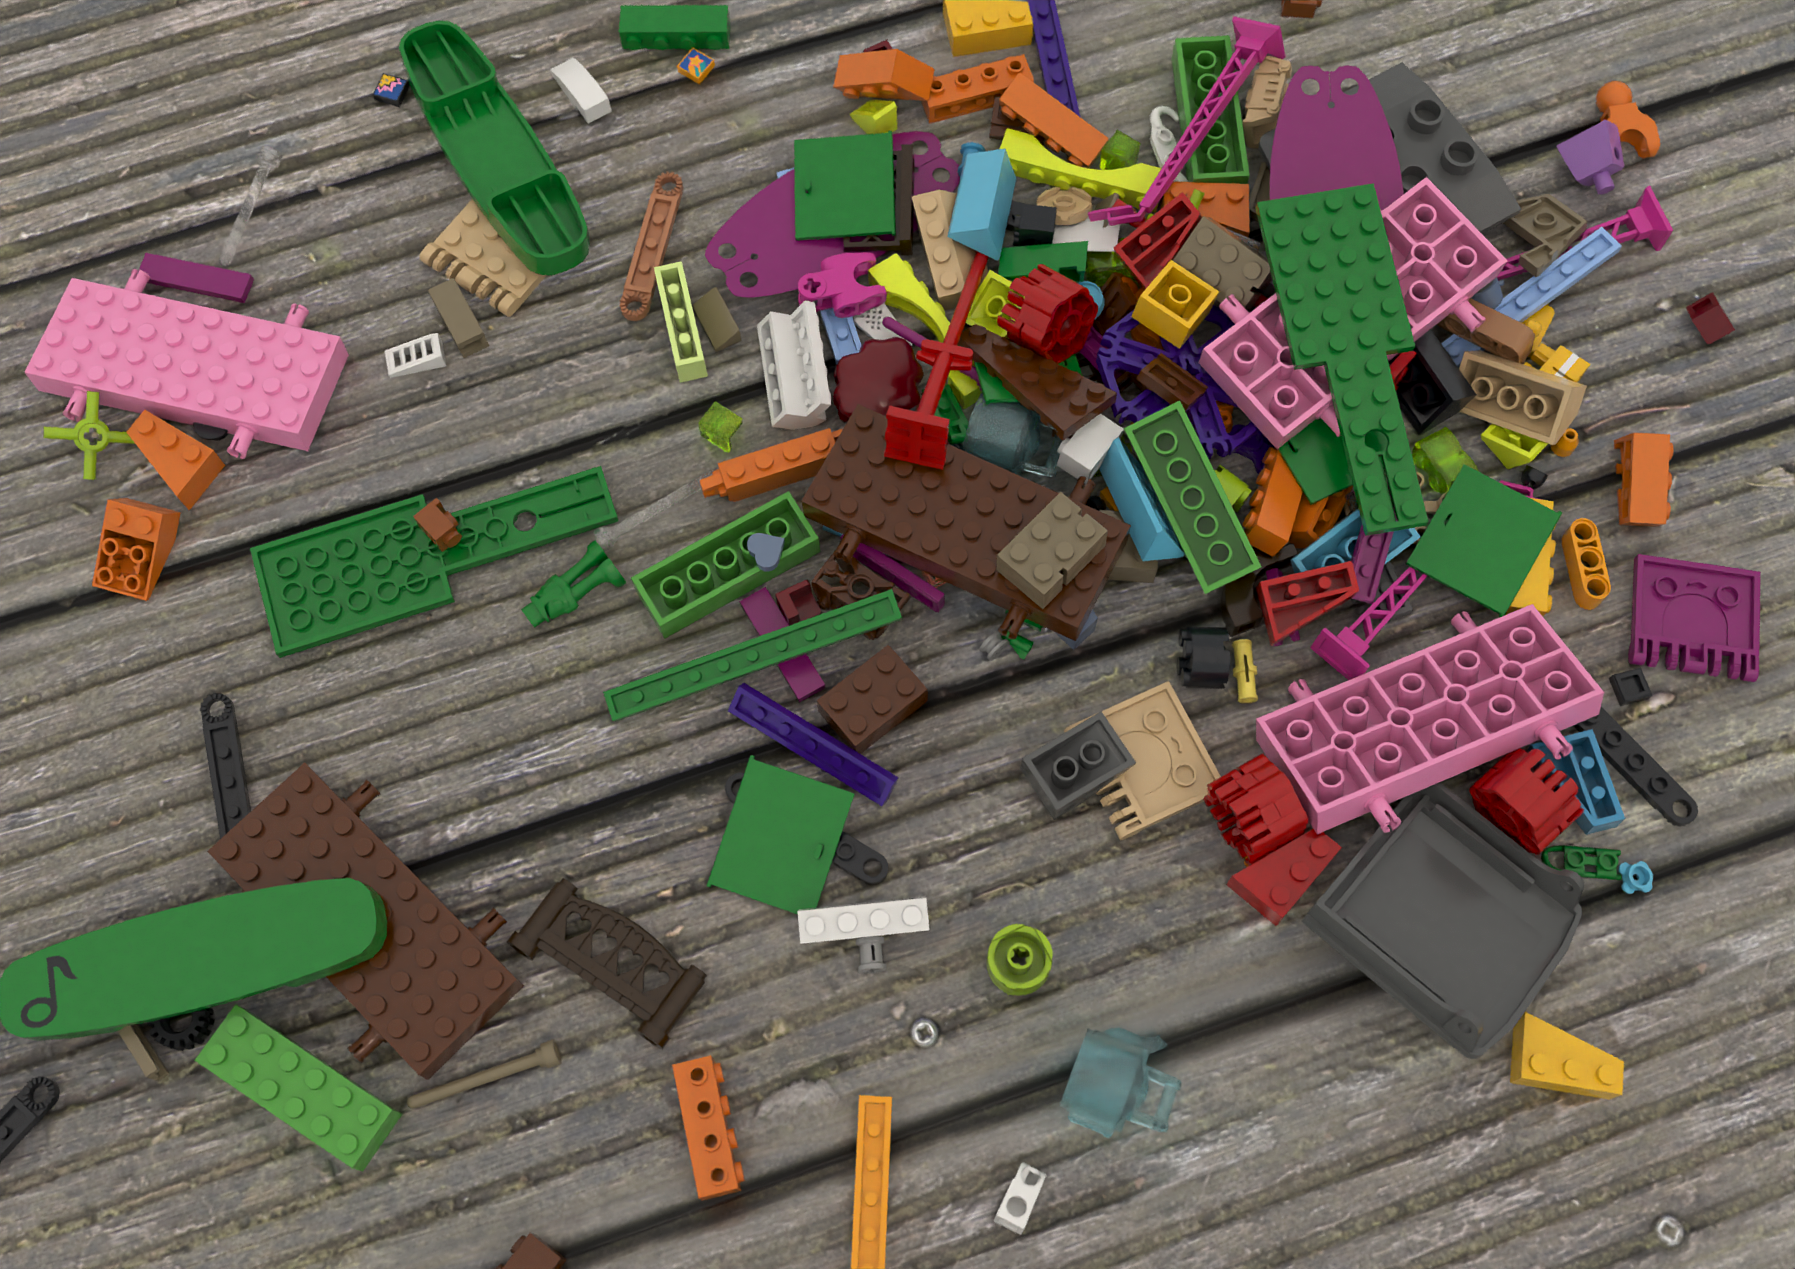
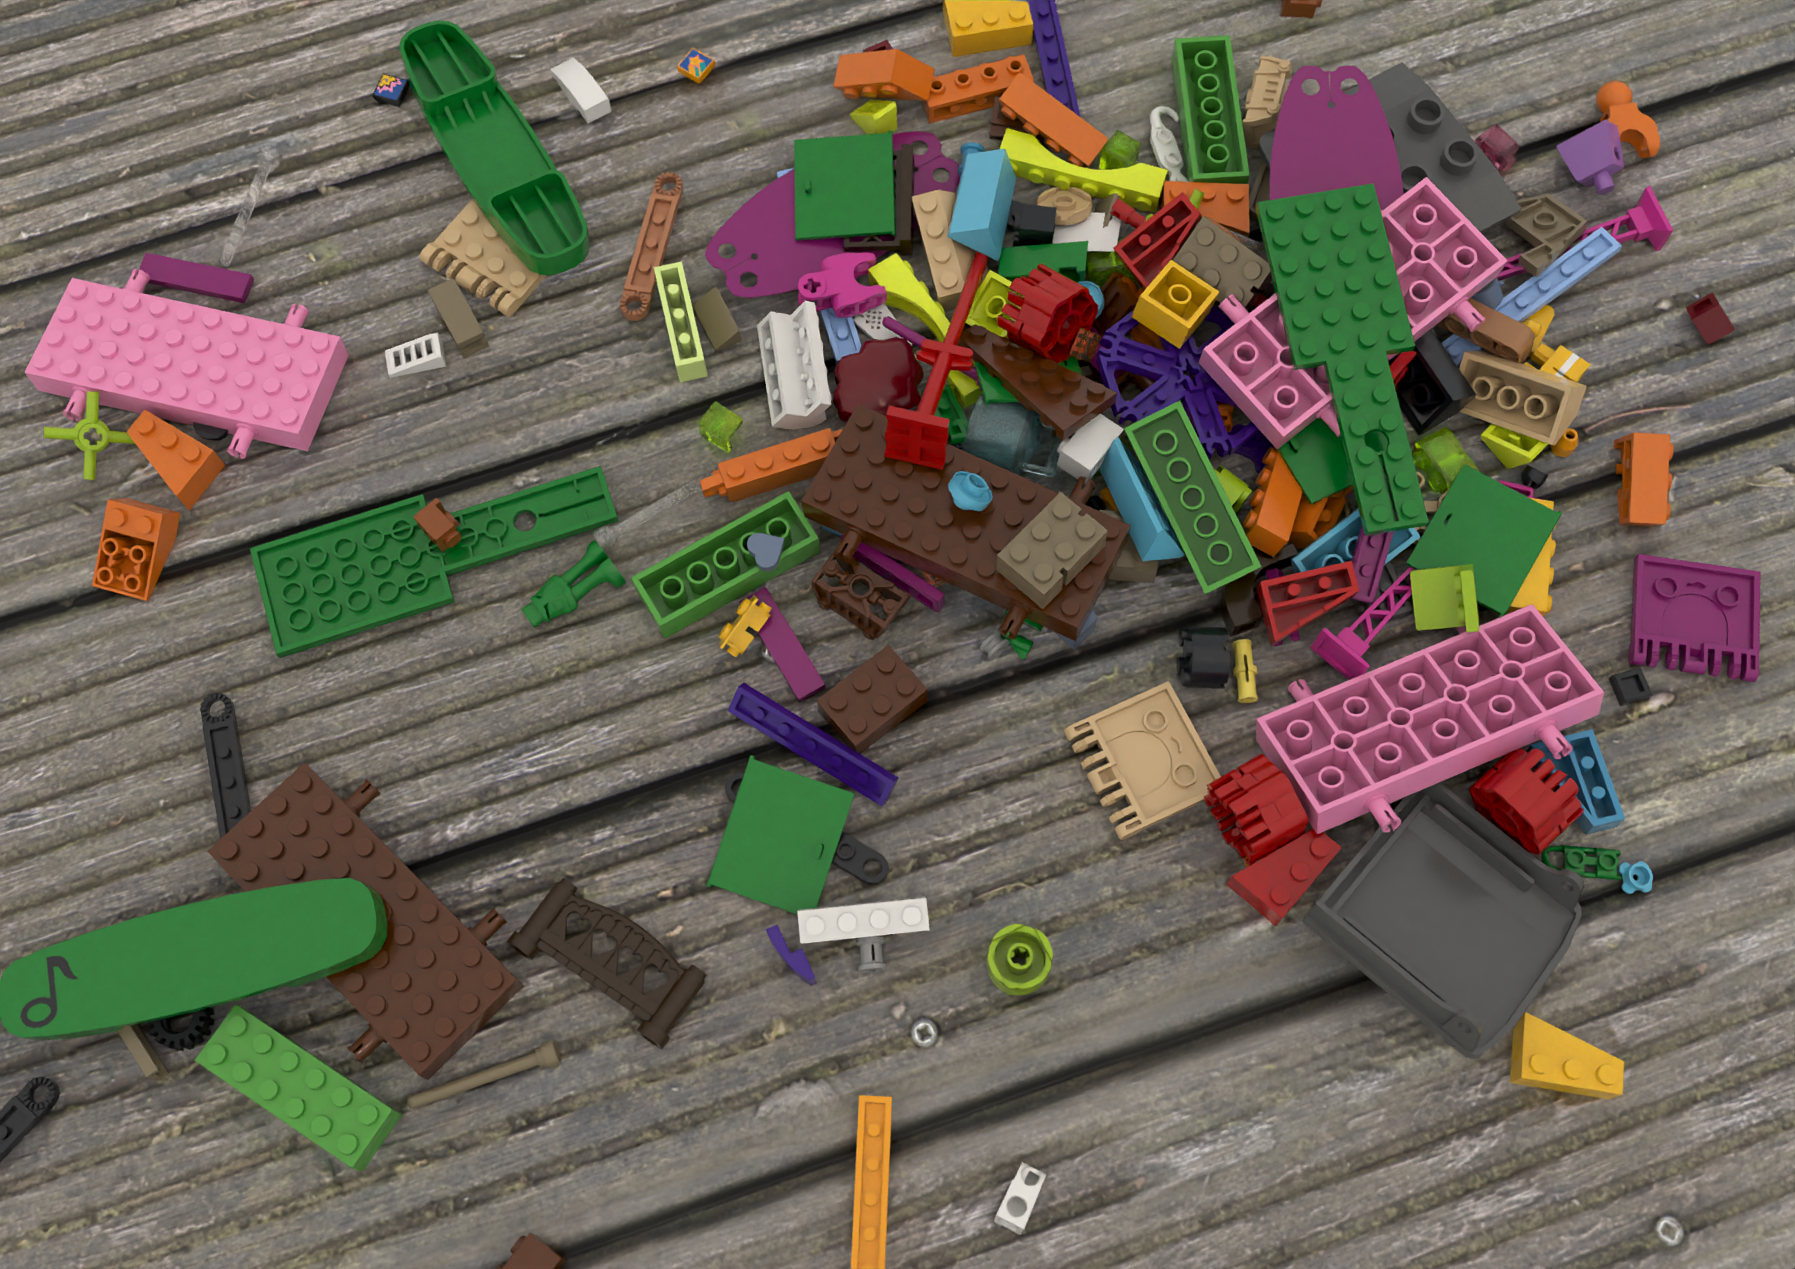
green plate [603,589,903,722] -> none
green brick [619,5,731,50] -> none
orange brick [672,1055,745,1201] -> none
dark red panel [775,579,822,626] -> none
dark grey slope [1020,711,1136,820] -> none
clear light blue piece [1060,1028,1182,1138] -> none
dark pink piece [1088,16,1286,226] -> none
reddish brown plate [1136,353,1208,412] -> none
light orange beam [1561,518,1611,610] -> none
black plate [1573,707,1698,827] -> none
none -> yellow hinge [718,595,772,658]
none -> dark purple slope [766,924,817,986]
none -> medium azure plate [948,471,993,511]
none -> clear orange tile [1069,327,1101,363]
none -> lime bracket [1410,564,1479,632]
none -> clear pink brick [1475,123,1520,171]

